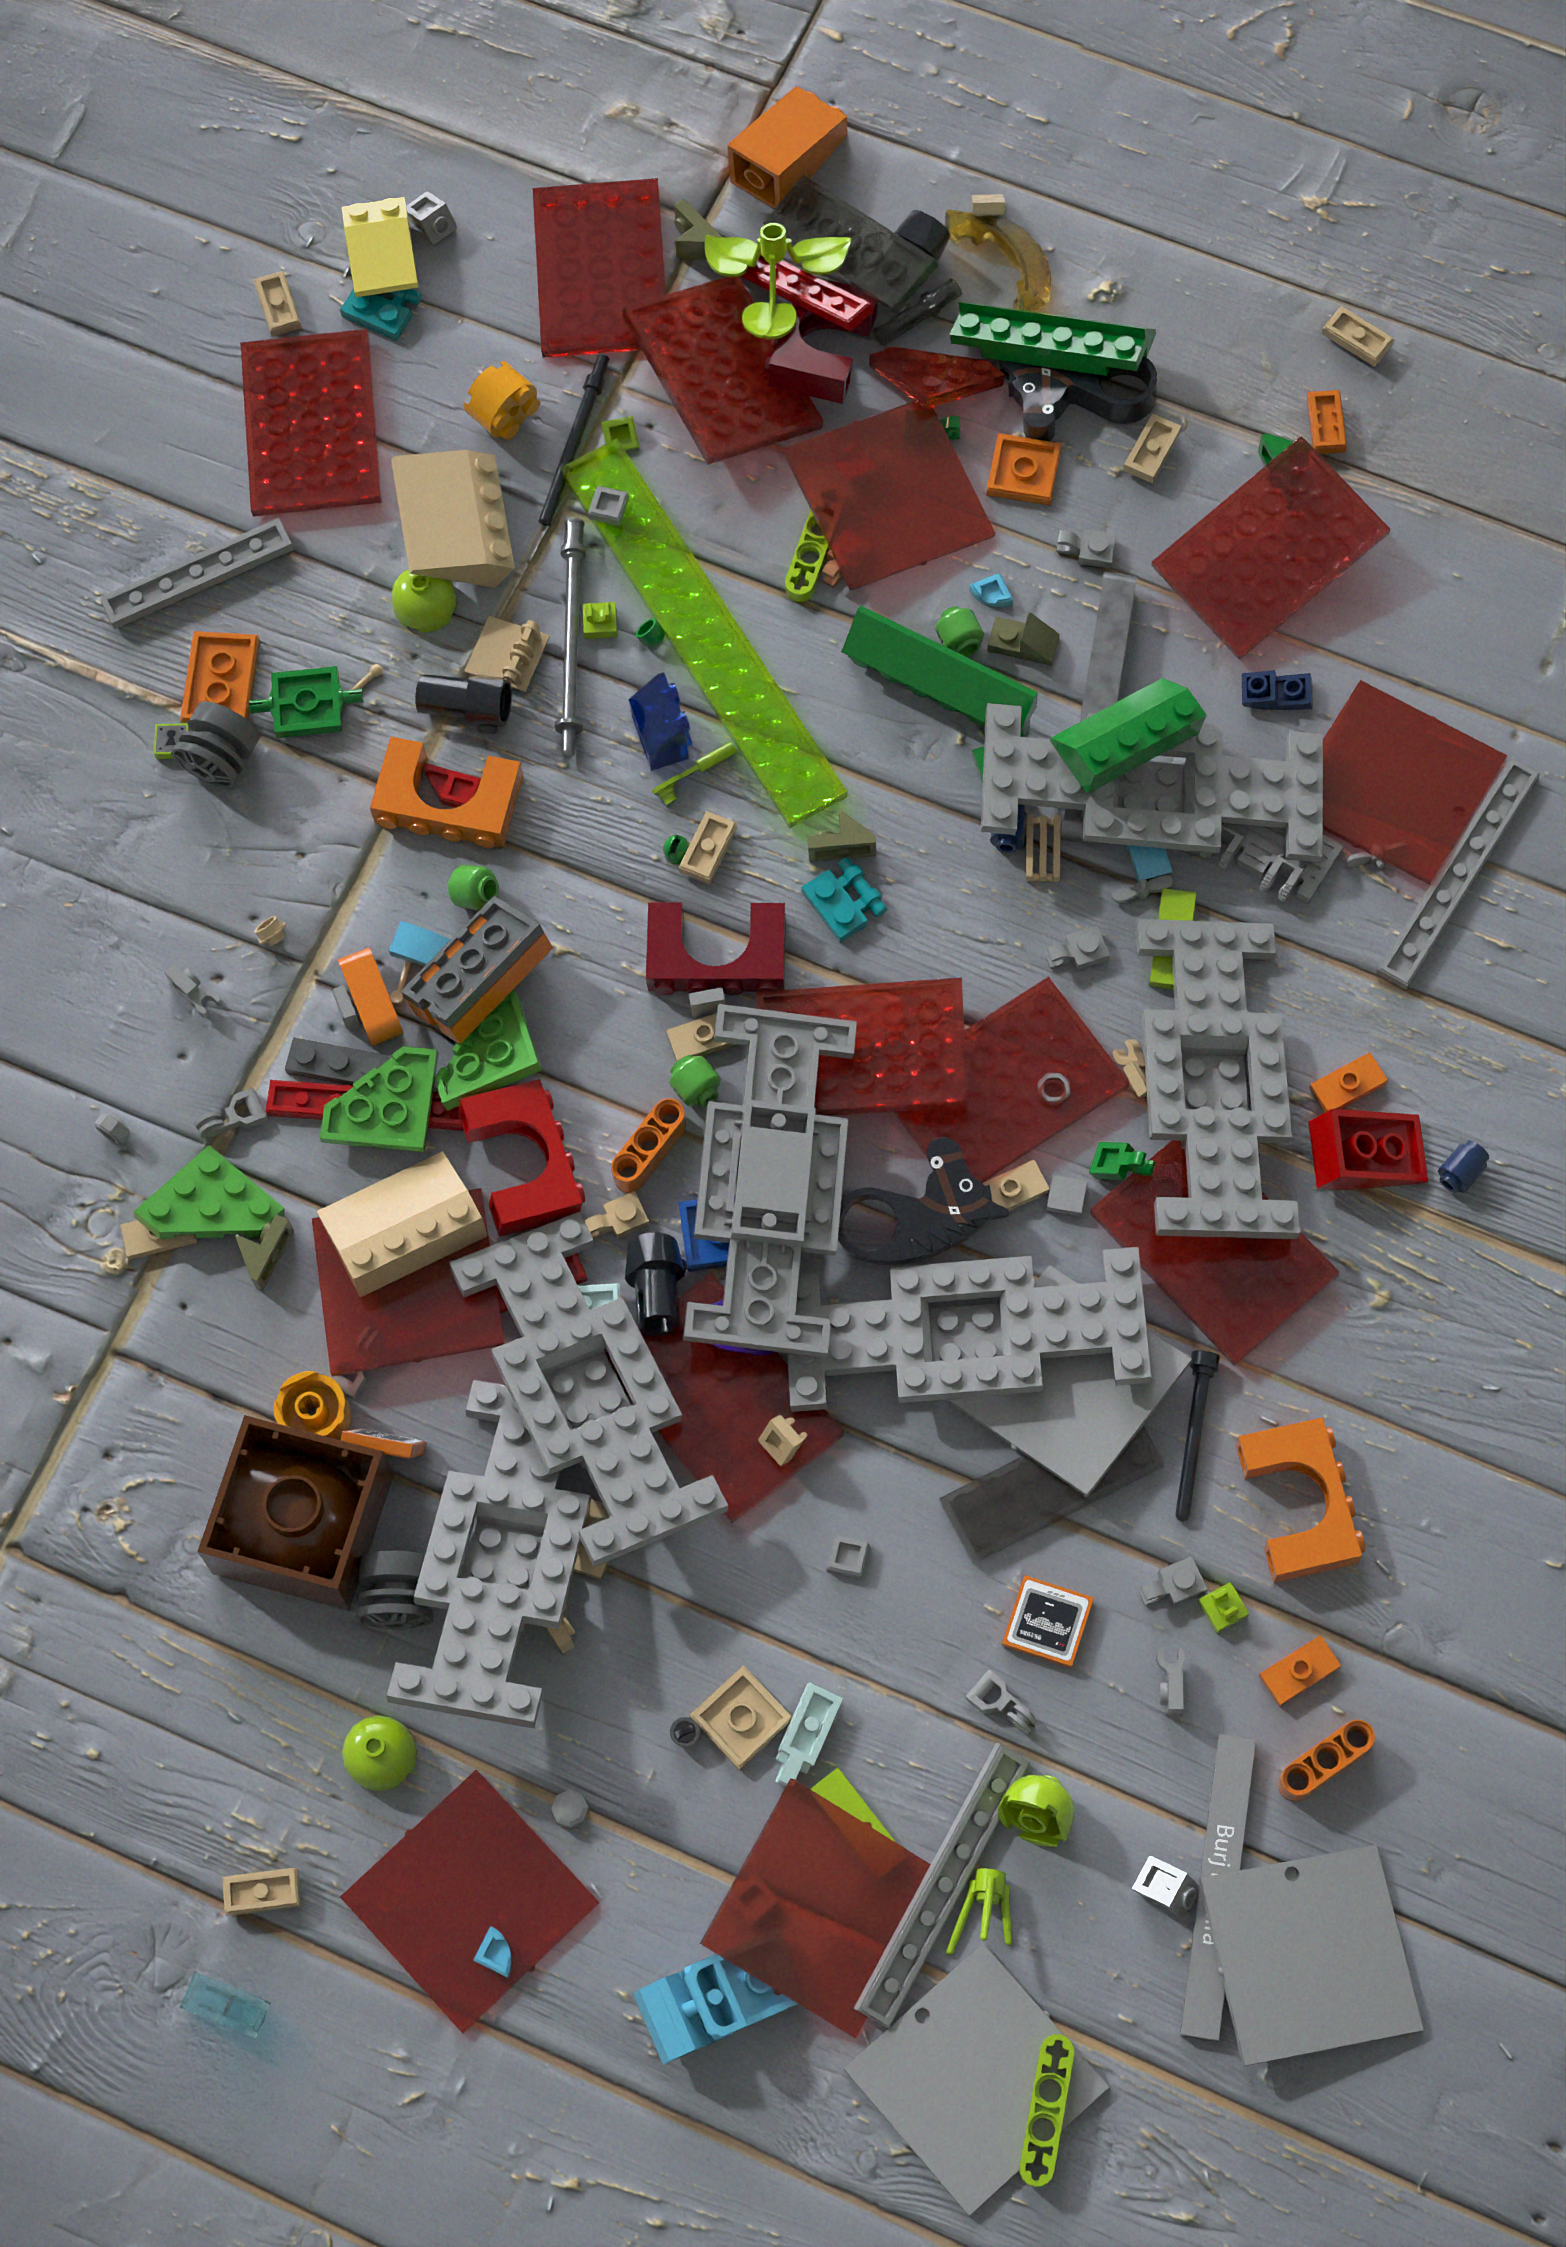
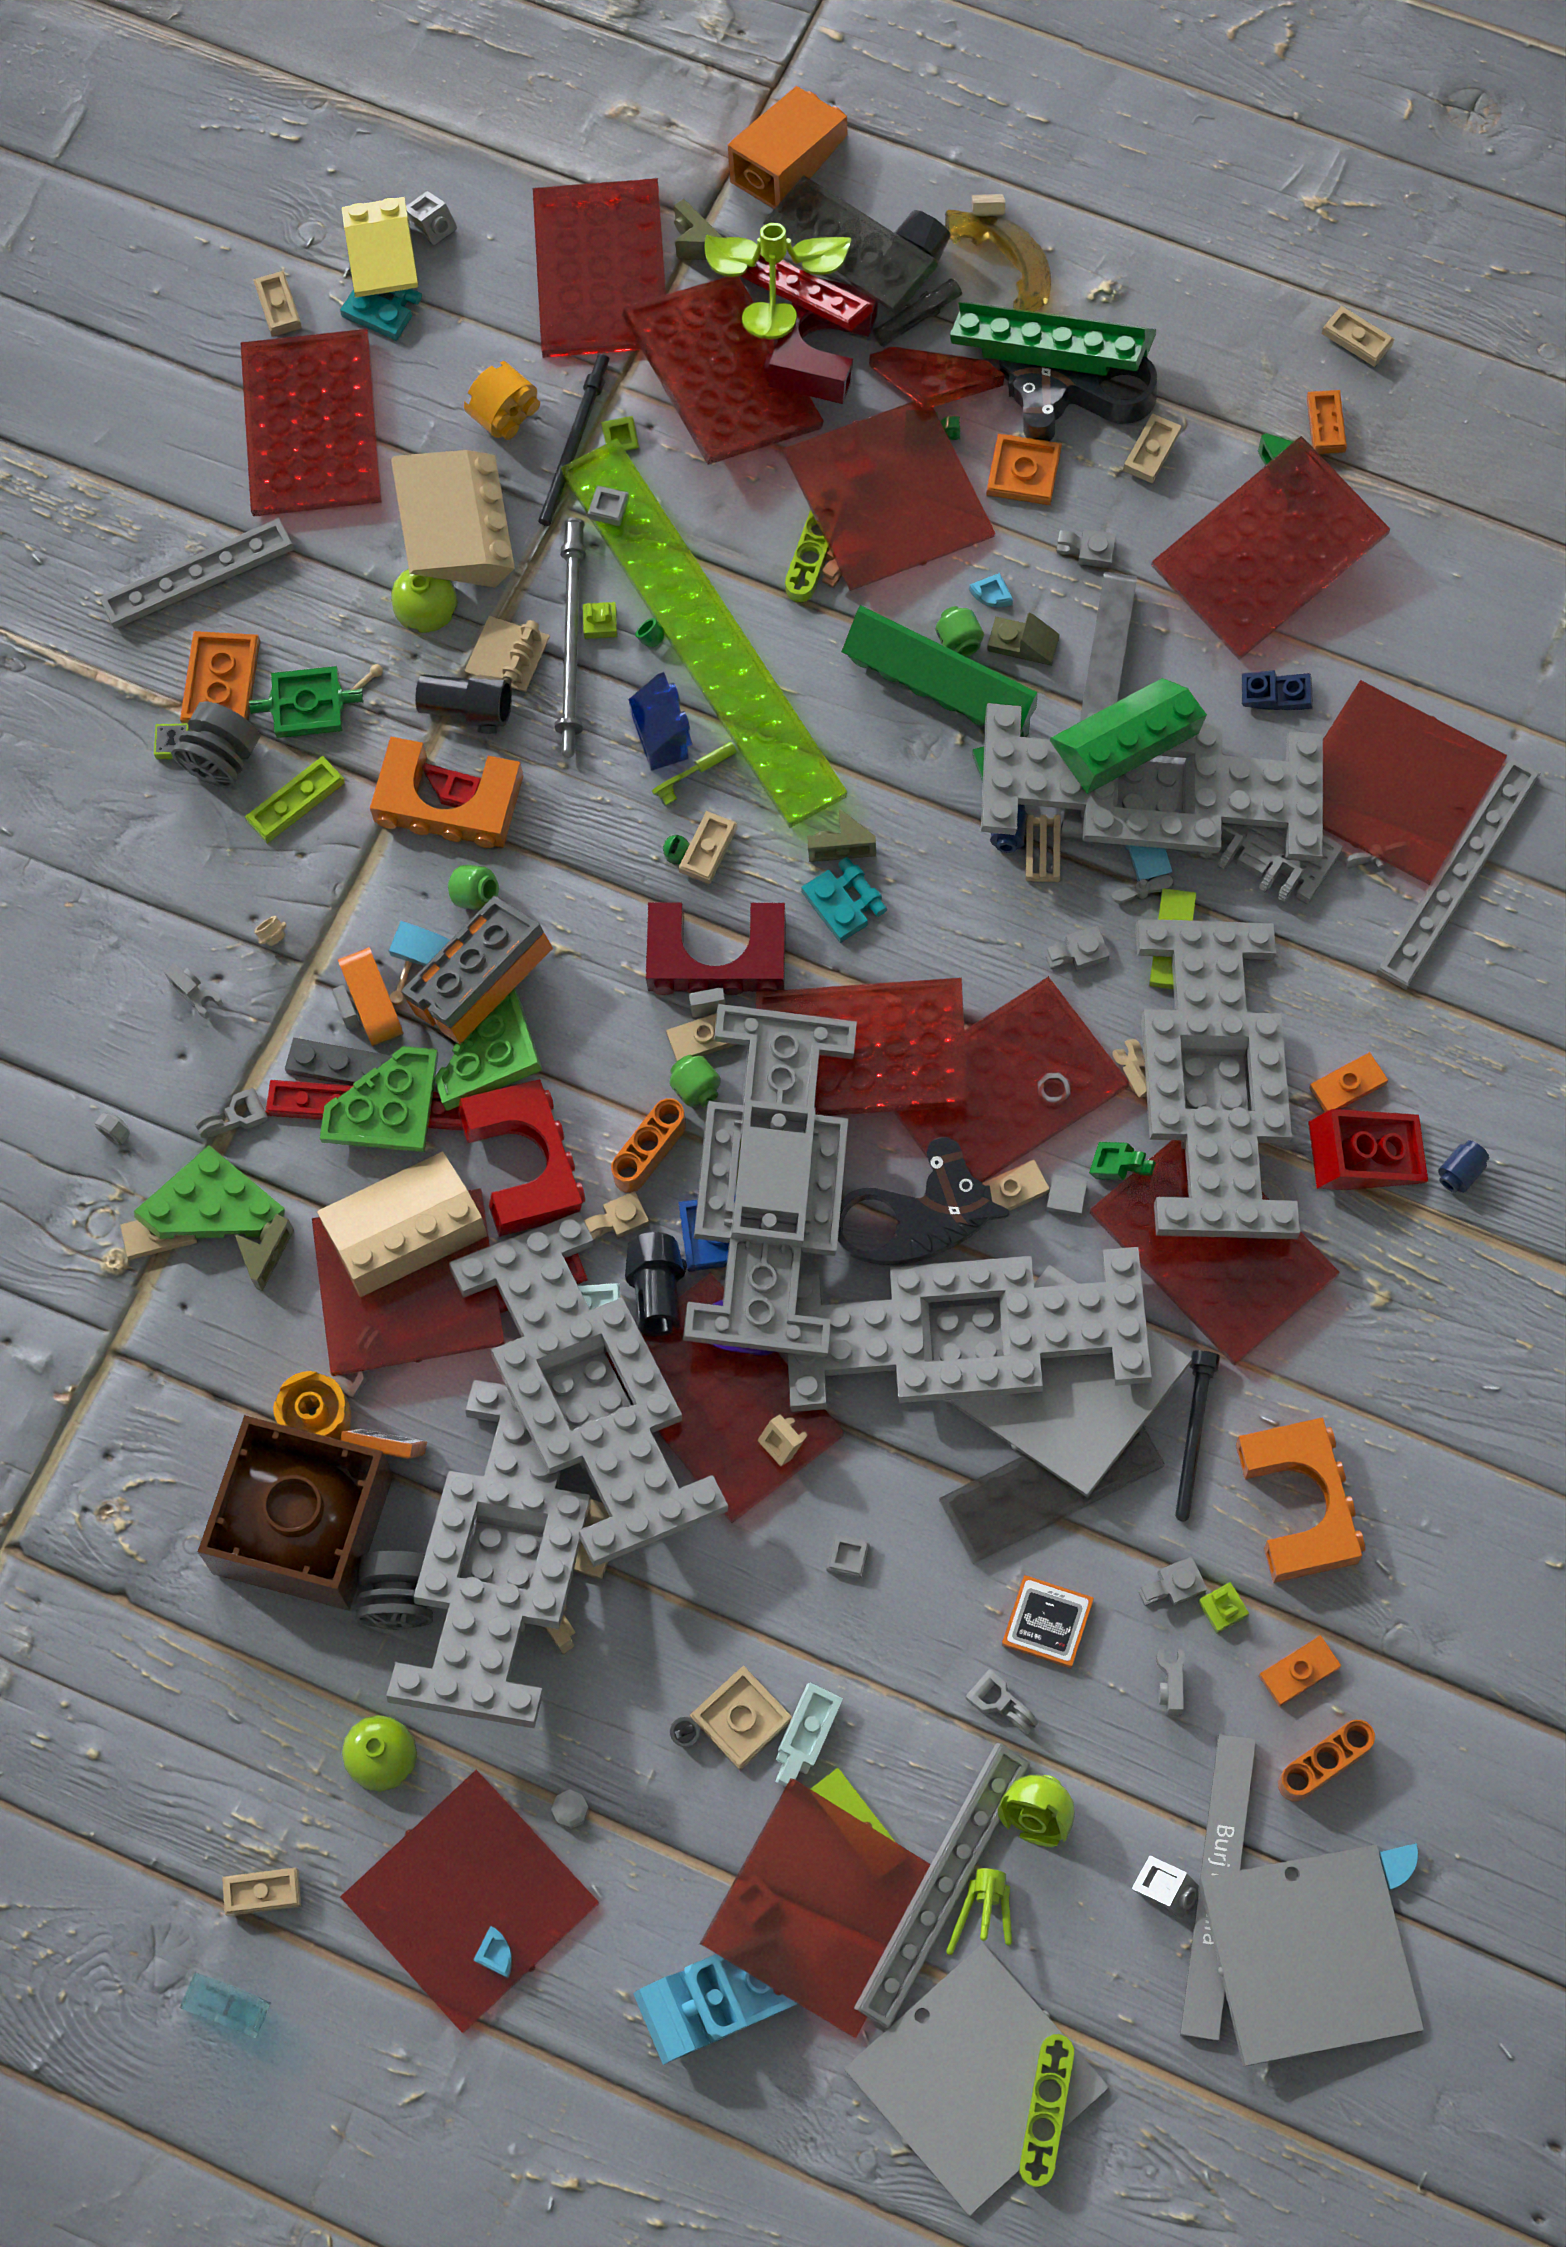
none -> lime tile [244,756,345,844]
none -> medium azure tile [1379,1843,1418,1891]

